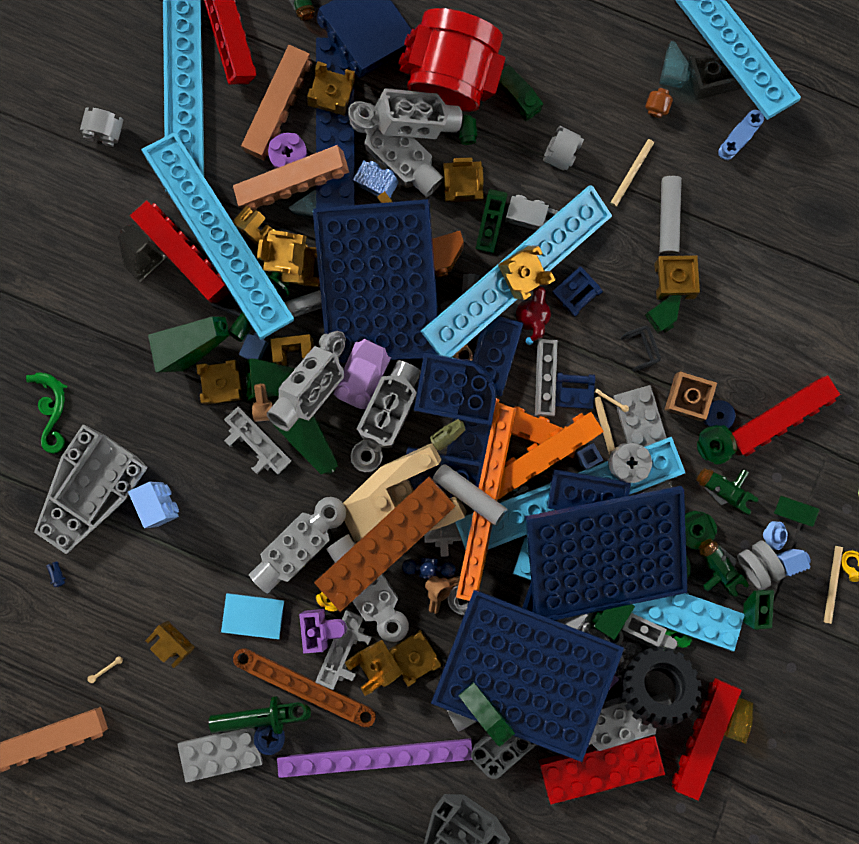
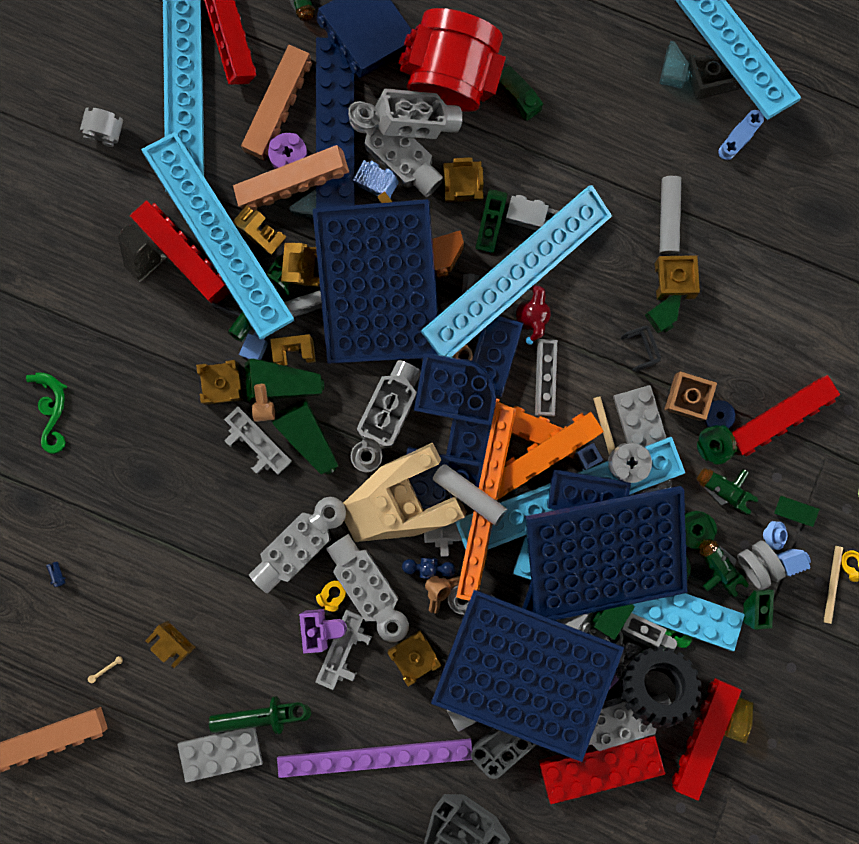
light grey wedge [34,425,148,554] -> none
light blue brick [128,482,179,528] -> none
dark green slope [148,317,229,373] -> none
medium azure tile [221,593,285,639] -> none
dark orange plate [233,648,376,727] -> none
dark blue gear [254,725,285,755] -> none
pearl gold panel [257,230,306,275] -> none
light grey brick [267,331,346,431] -> none
pearl gold panel [307,61,355,116] -> none
dark orange plate [314,476,456,612] -> none
lavender slope [333,339,391,409] -> none
pearl gold panel [344,640,403,696] -> none
olive hinge [430,419,465,451] -> none
dark green brick [458,115,477,145] -> none
dark green slope [458,682,515,747] -> none
panel [498,245,555,300] -> none
light grey brick [543,126,584,171] -> none
dark blue plate [552,266,603,317] -> none
dark blue plate [555,372,595,409] -> none
tan hinge [594,389,629,412] -> none
tan bar [610,139,654,207] -> none
dark orange head [645,88,673,118] -> none

